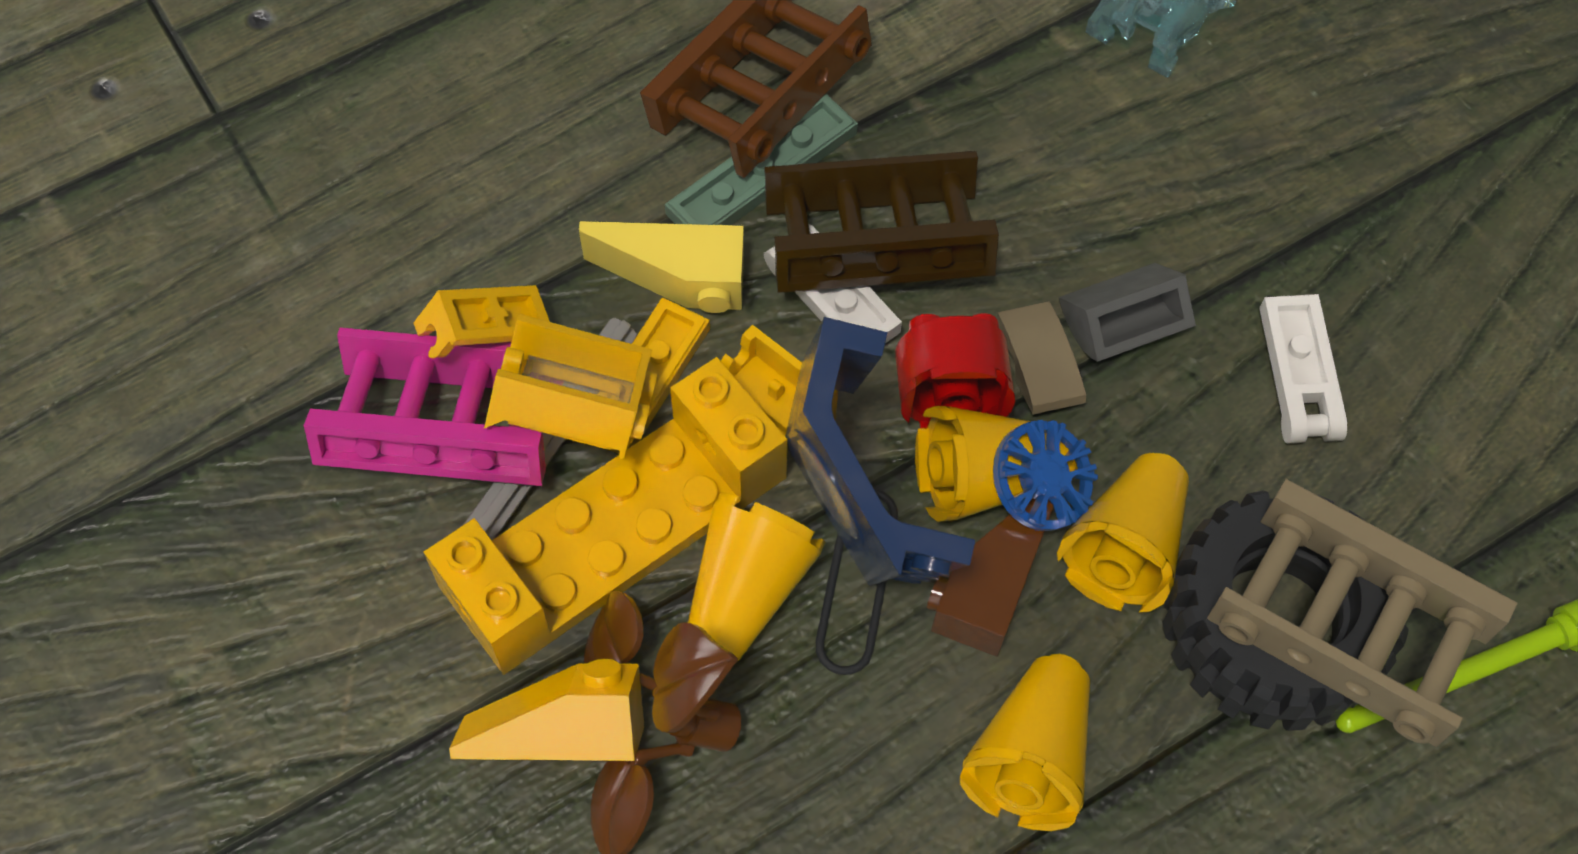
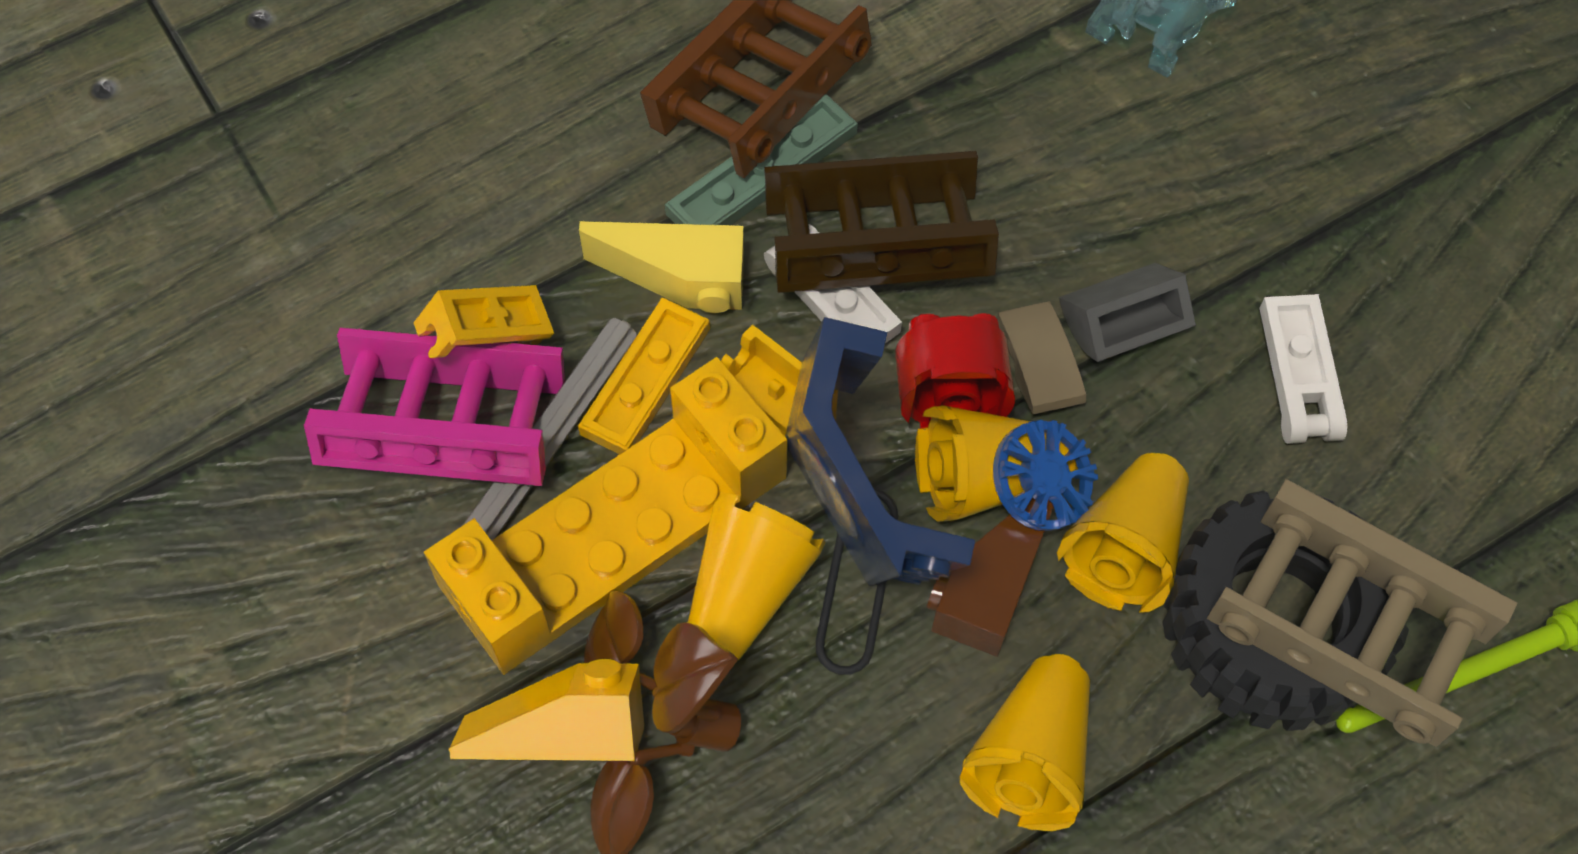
yellow window [484,314,657,459] -> none

